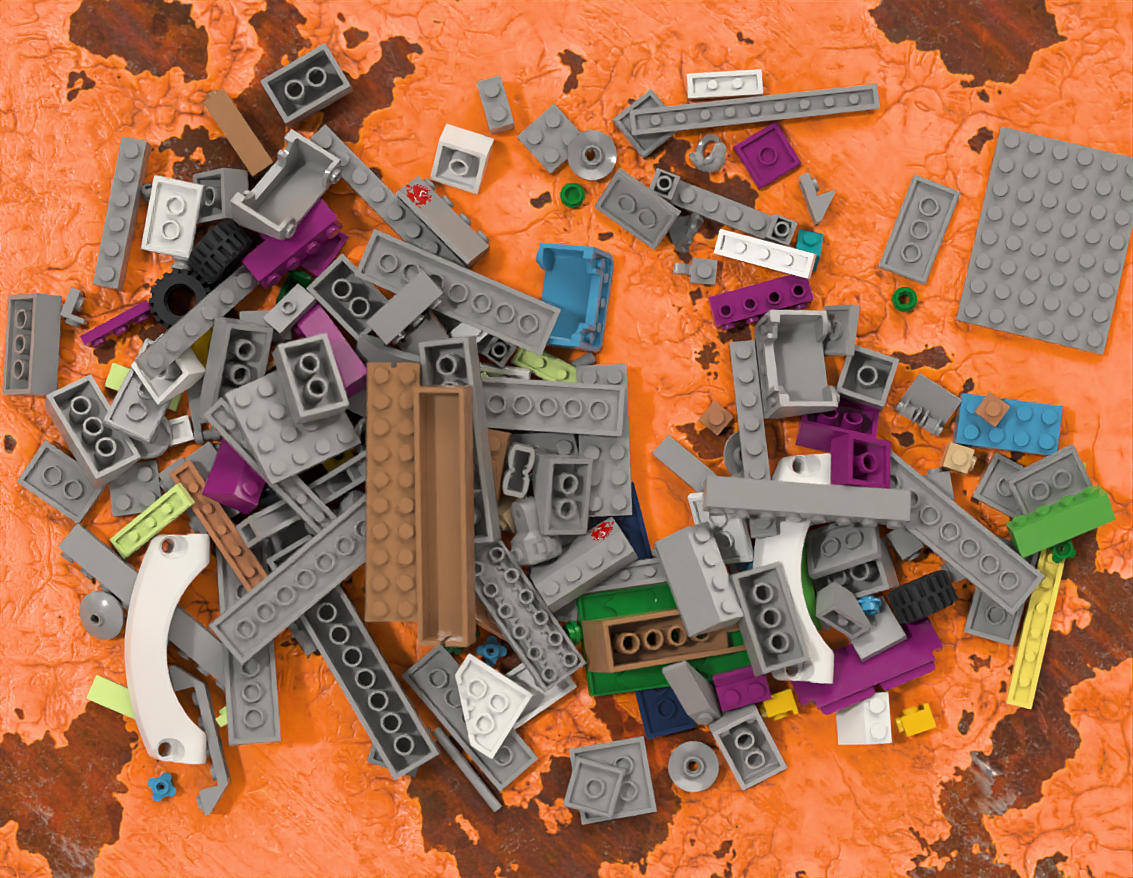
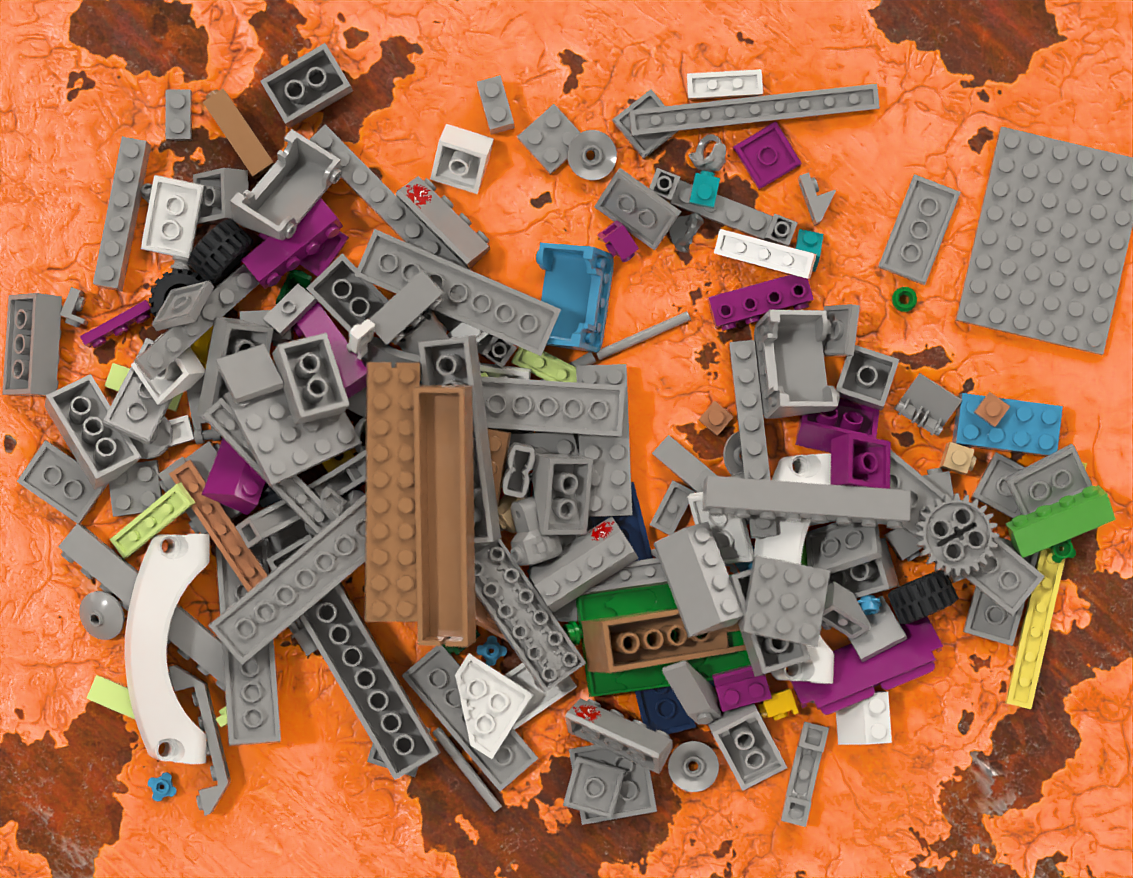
green plate [560,183,585,208] -> none
light grey plate [673,258,718,286] -> none
yellow brick [894,702,936,737] -> none
none -> light grey tile [152,281,214,331]
none -> light grey plate [165,89,192,141]
none -> light grey tile [216,344,284,404]
none -> light grey tile [321,486,347,521]
none -> white plate [347,319,375,360]
none -> light grey slope [565,698,673,774]
none -> light grey bar [596,311,691,361]
none -> magenta brick [597,220,639,262]
none -> light grey plate [649,480,695,535]
none -> teal bracket [689,171,720,209]
none -> light grey plate [741,555,830,647]
none -> light grey slope [781,722,829,827]
none -> light grey gear [914,493,999,577]

